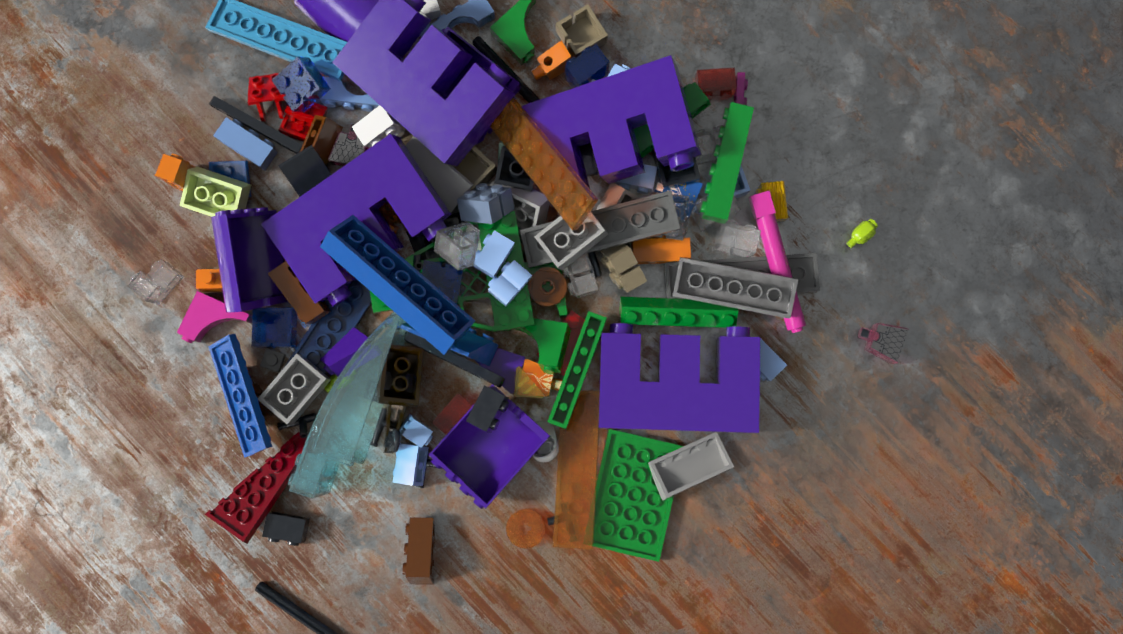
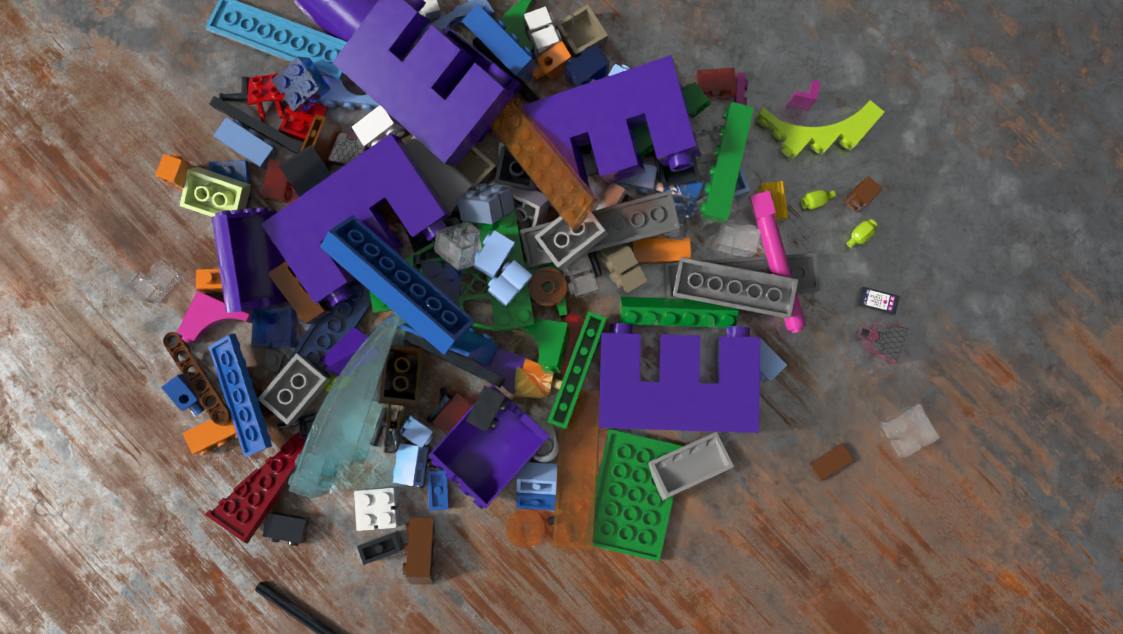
none -> blue torso [161,374,205,417]
none -> reddish brown beam [163,332,232,426]
none -> orange brick [182,412,238,456]
none -> black piece [219,76,249,101]
none -> clear red brick [260,159,293,204]
none -> white piece [354,487,400,531]
none -> black brick [357,530,404,565]
none -> black piece [427,388,453,423]
none -> blue plate [427,470,449,511]
none -> blue slope [462,4,536,83]
none -> blue plate [516,492,556,511]
none -> light blue brick [517,462,557,495]
none -> white piece [524,6,561,58]
none -> lime arch [755,100,884,159]
none -> magenta panel [787,80,821,111]
none -> lime plant [801,190,836,209]
none -> reddish brown tile [809,444,853,481]
none -> reddish brown brick [844,176,882,212]
none -> tile [857,287,900,315]
none -> clear piece [880,404,940,457]

